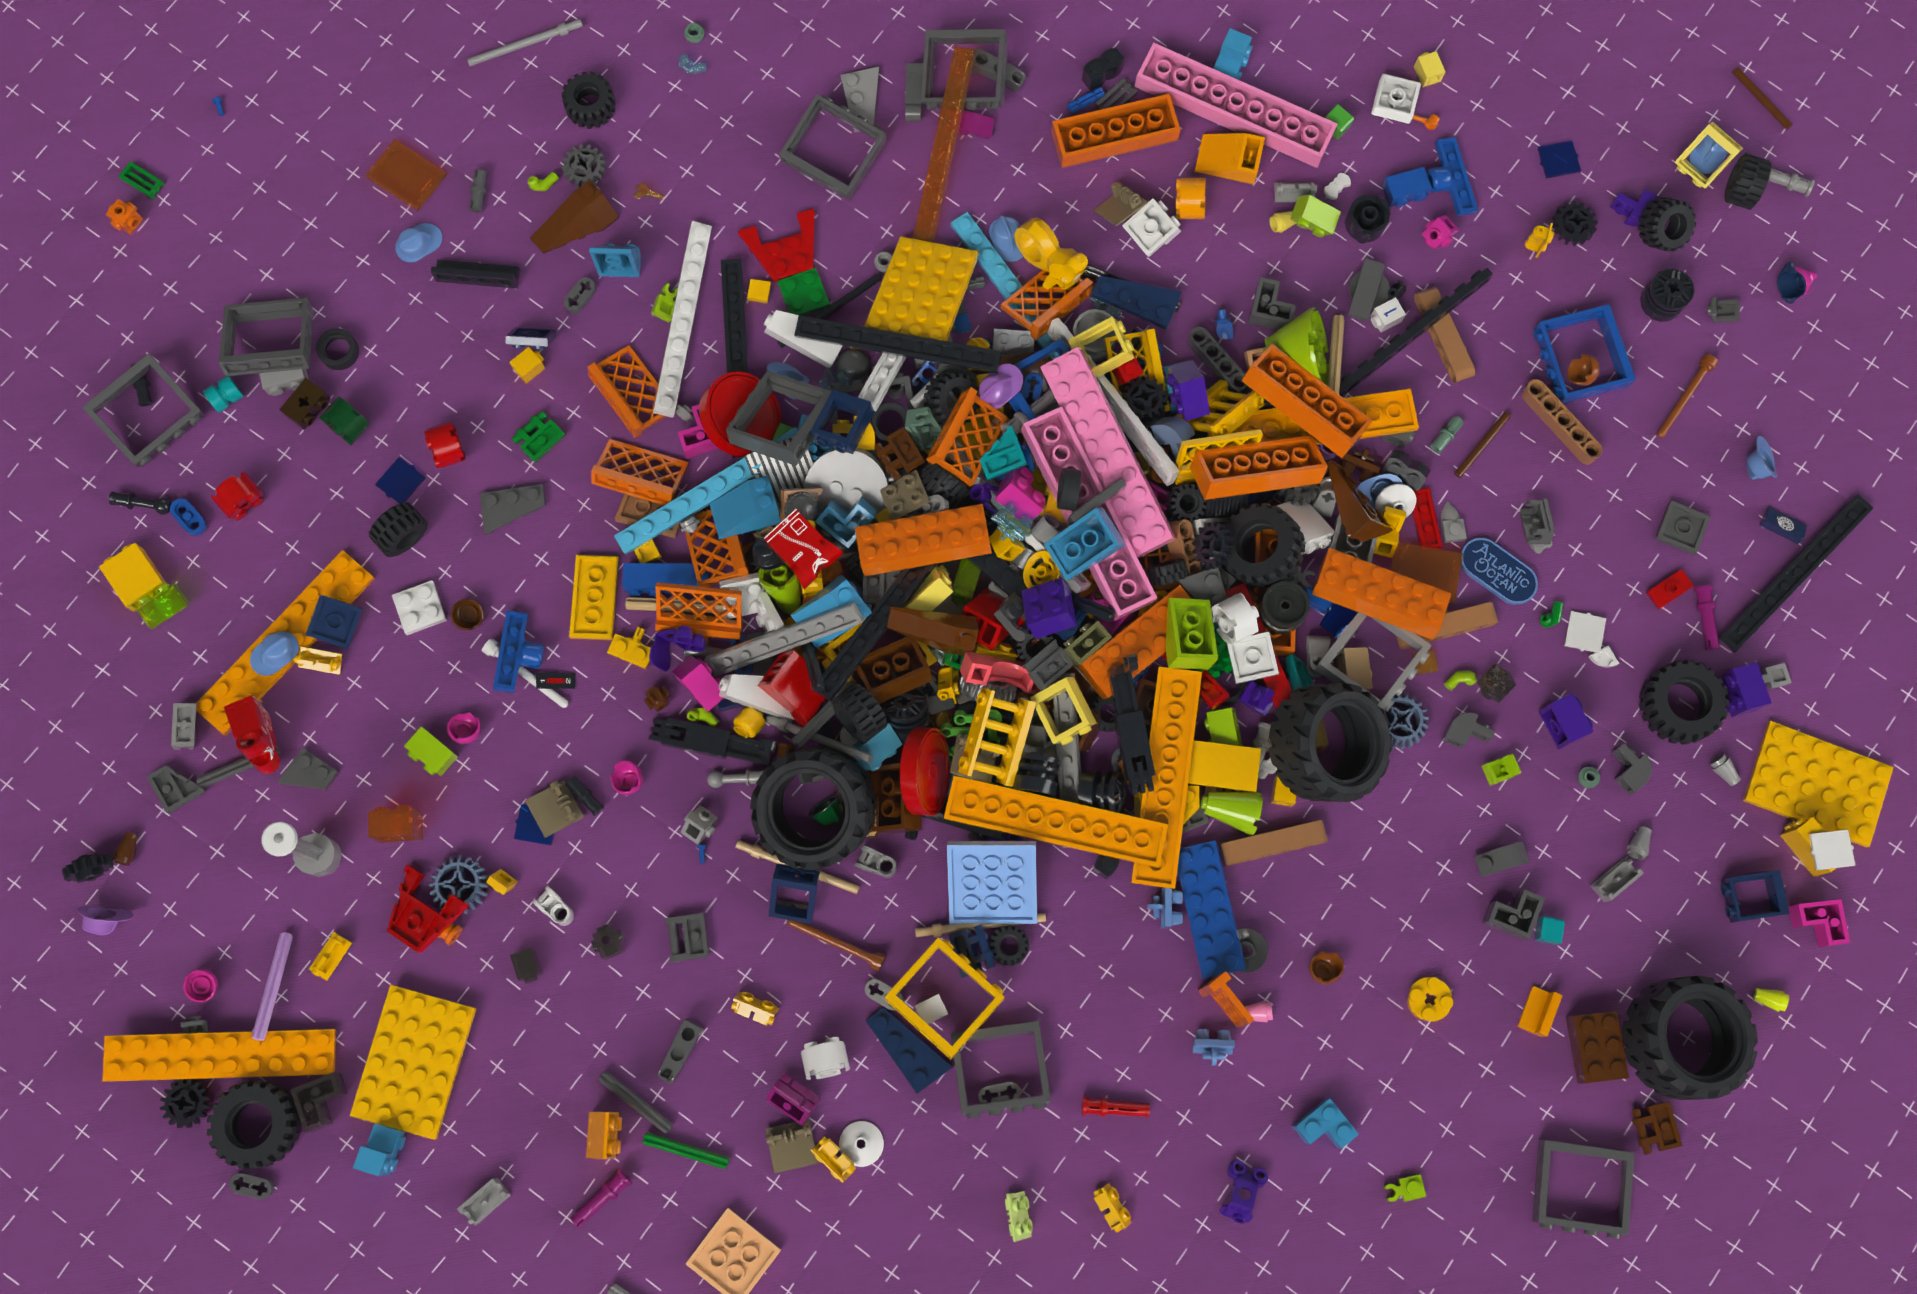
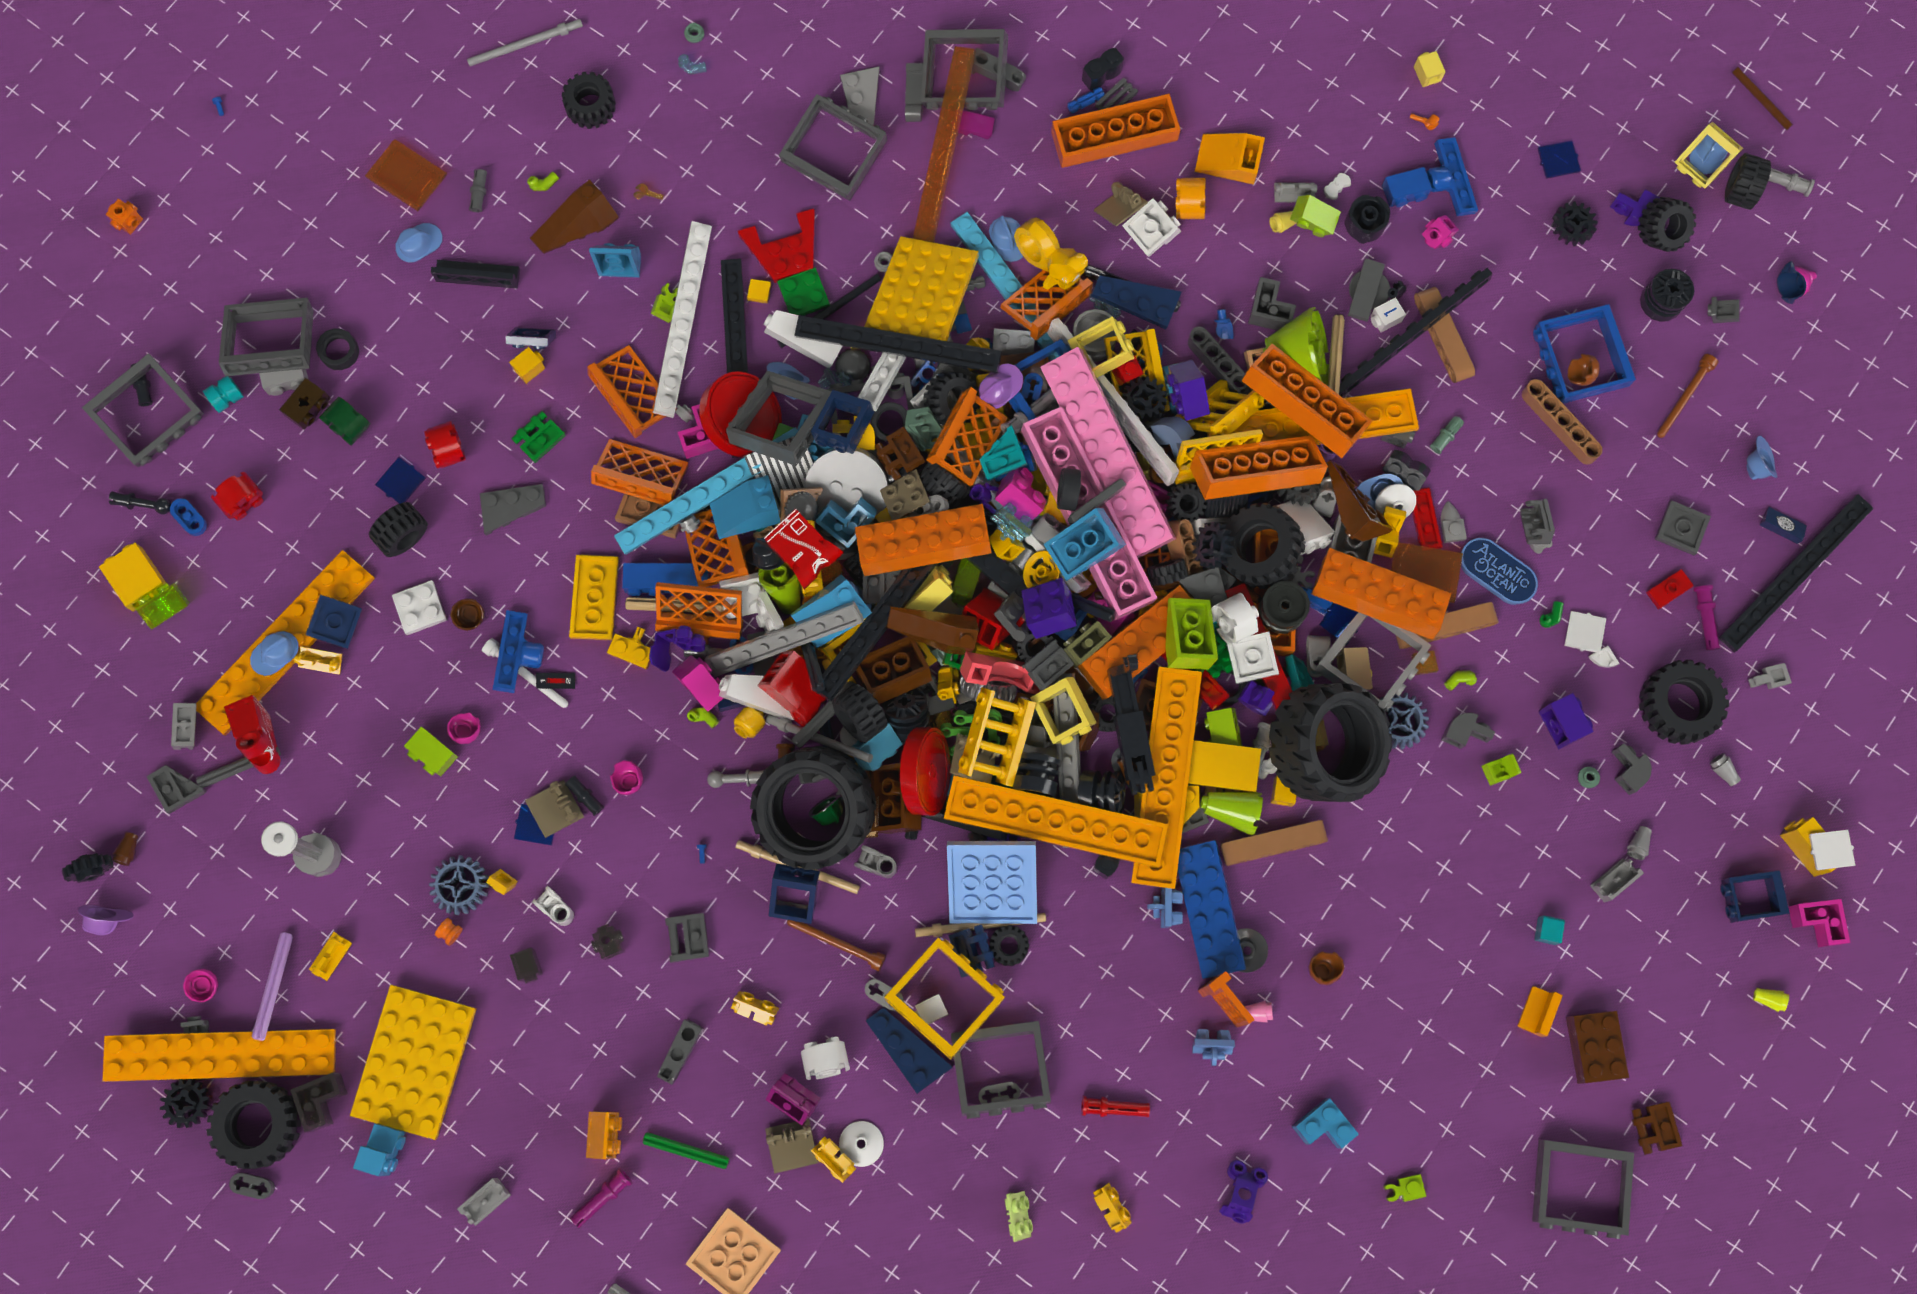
green tile [118,161,165,200] -> none
dark grey wing [278,748,340,790] -> none
clear orange brick [368,805,423,843] -> none
red wing [387,864,469,953] -> none
dark grey gear [561,144,607,188] -> none
dark grey beam [564,277,596,314] -> none
dark grey axle [599,1071,673,1133] -> none
yellow plate [634,539,662,563] -> none
reddish brown gear [644,685,671,711] -> none
black hinge [648,718,776,766] -> none
light grey brick [680,805,718,845] -> none
bright pink brick [1135,42,1337,168] -> none
dark azure brick [1213,28,1253,80] -> none
bright green piece [1325,104,1354,140] -> none
reddish brown hips [1341,448,1380,482] -> none
white brick [1371,73,1421,124] -> none
yellow plate [1407,977,1453,1022] -> none
reddish brown bar [1454,412,1511,478] -> none
dark grey brick [1474,841,1530,877] -> none
clear smoke brick [1477,664,1516,703] -> none
dark grey brick [1482,889,1545,941] -> none
yellow hinge [1525,223,1554,258] -> none
black tyre [1622,976,1758,1100] -> none
dark purple brick [1717,662,1772,718] -> none
yellow plate [1743,721,1894,848] -> none

